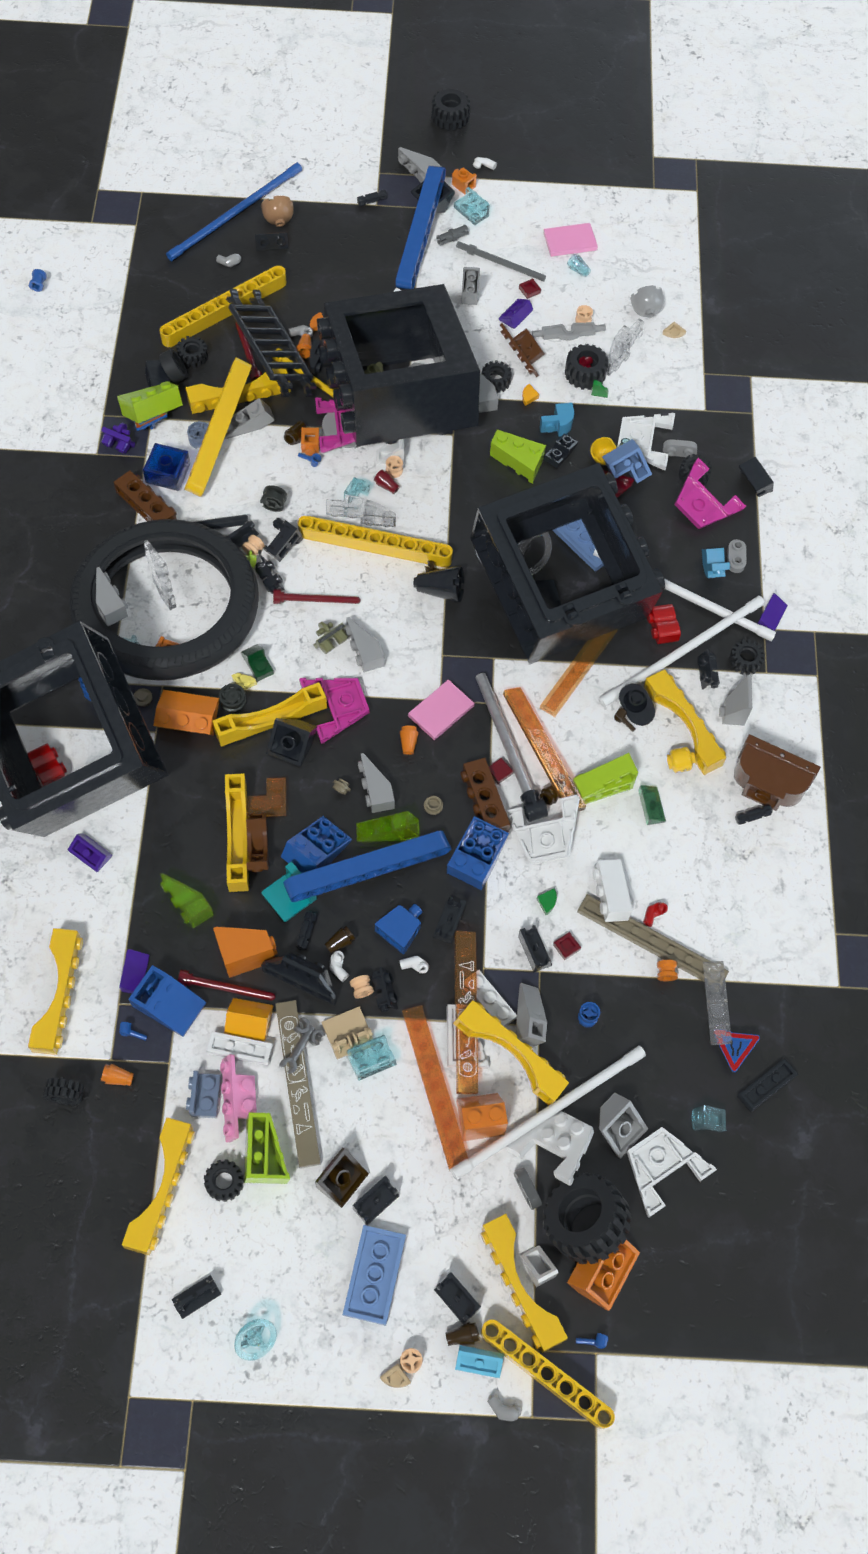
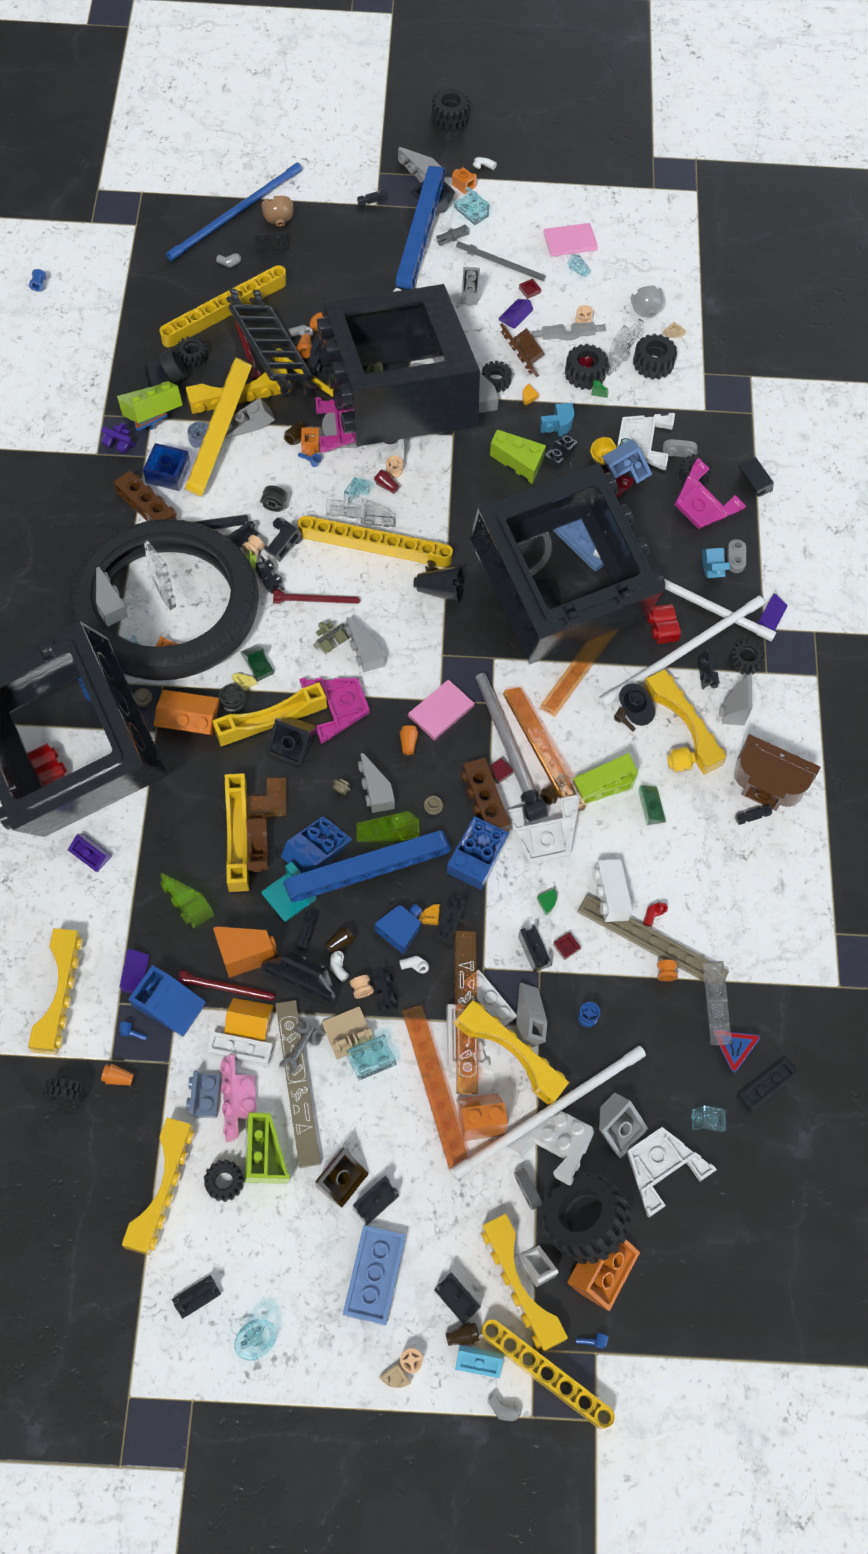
none -> light orange tile [418,904,440,925]
none -> black tyre [633,334,677,380]

